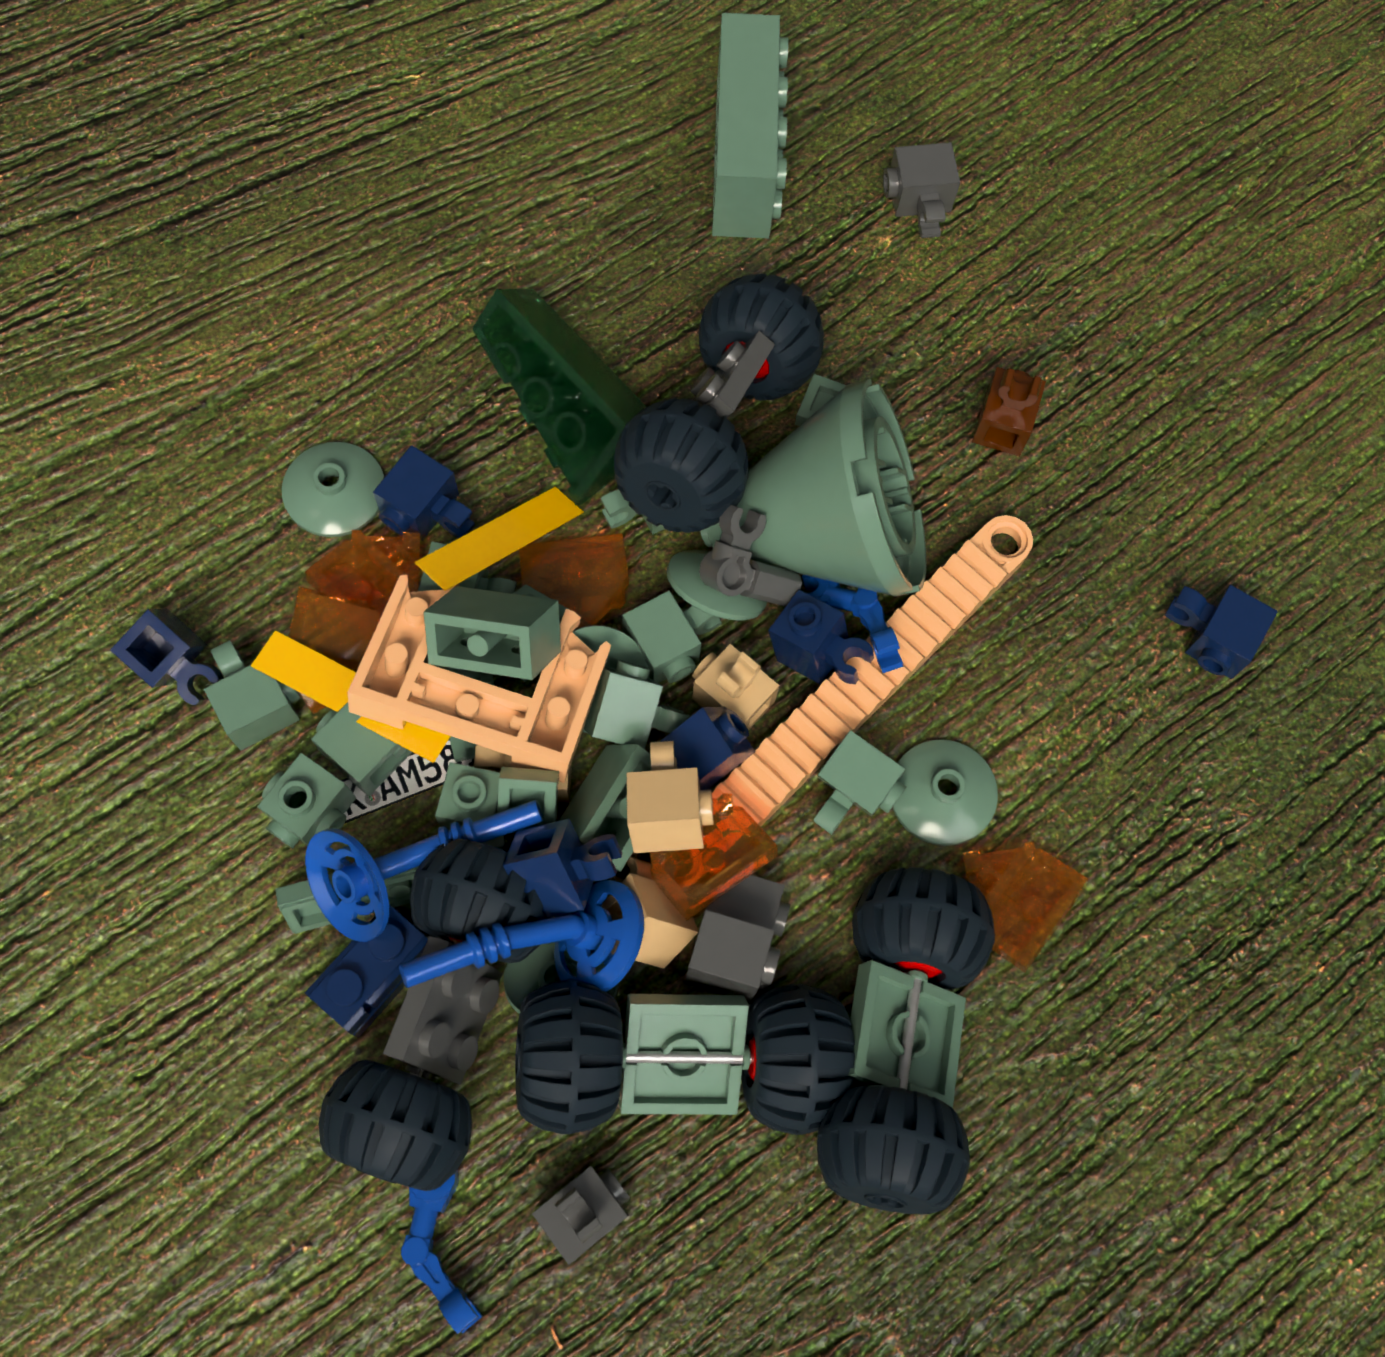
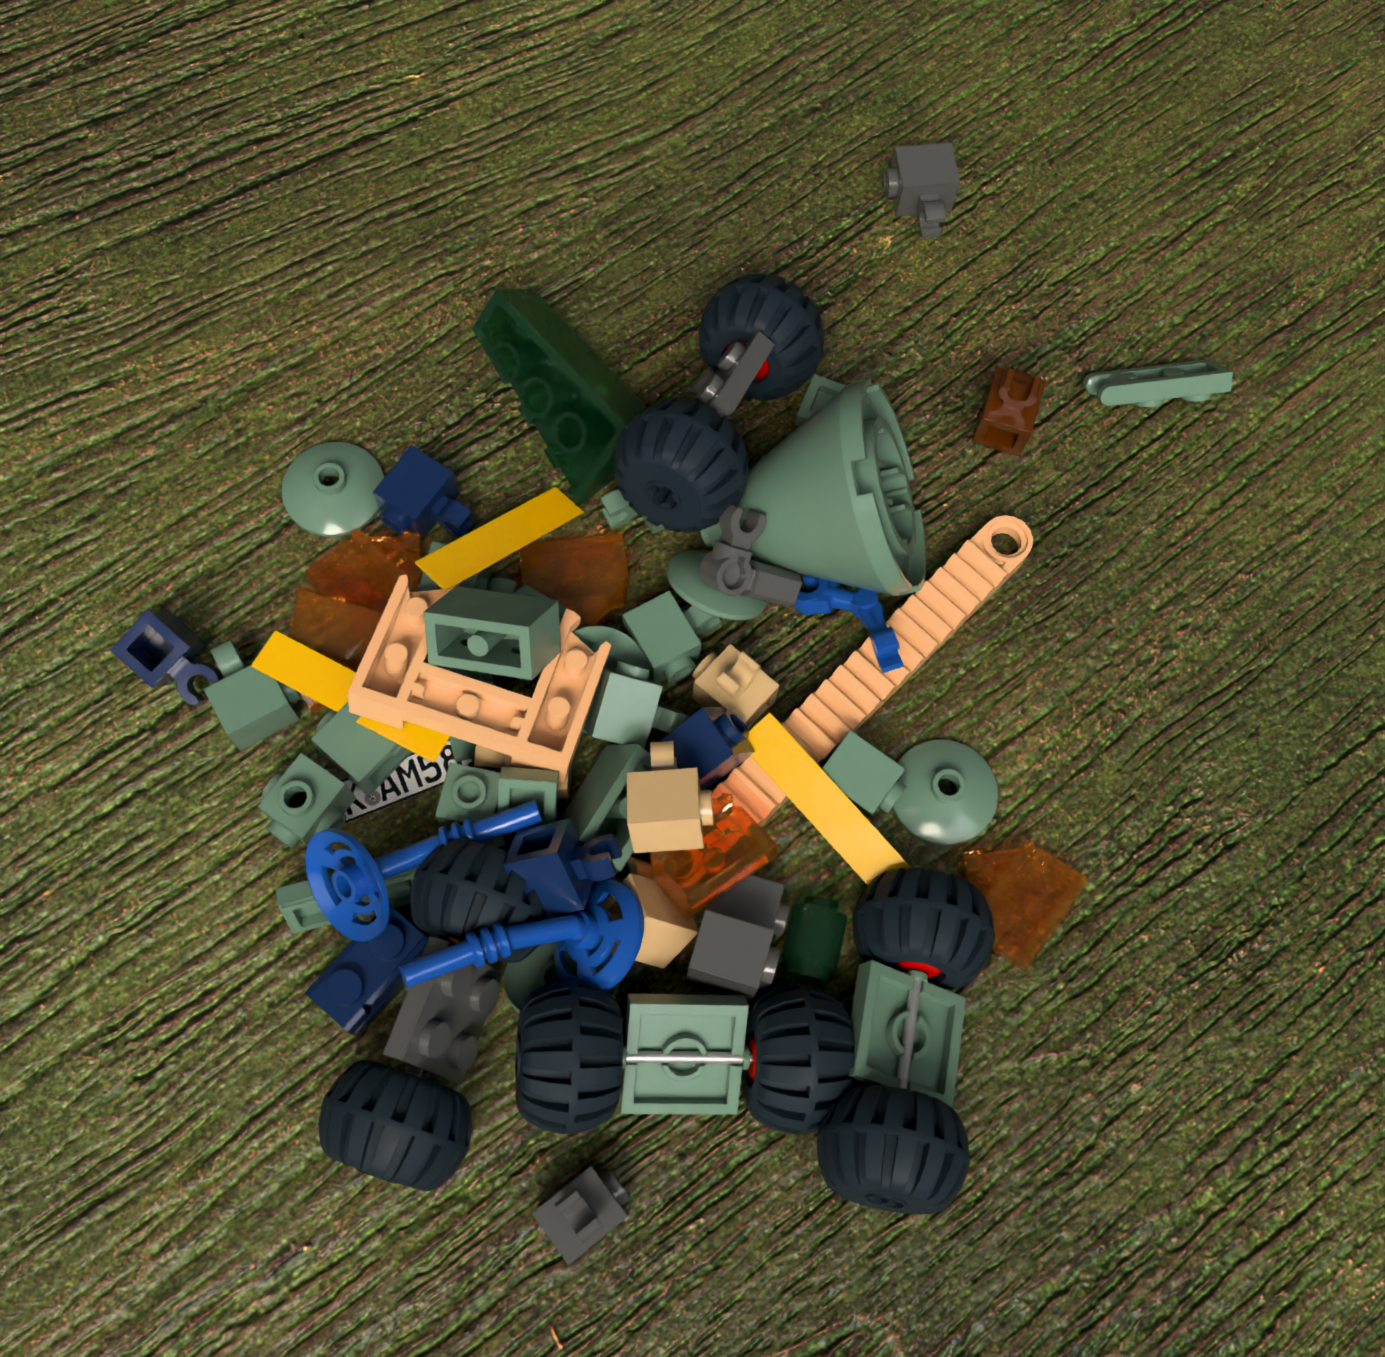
blue piece [401,1169,483,1334] -> none
sand green brick [712,13,788,239] -> none
dark blue brick [768,590,874,685] -> none
dark blue brick [1164,585,1278,679] -> none
none -> yellow sticker [746,713,911,885]
none -> clear green brick [781,896,848,985]
none -> sand green hinge [1083,359,1233,407]

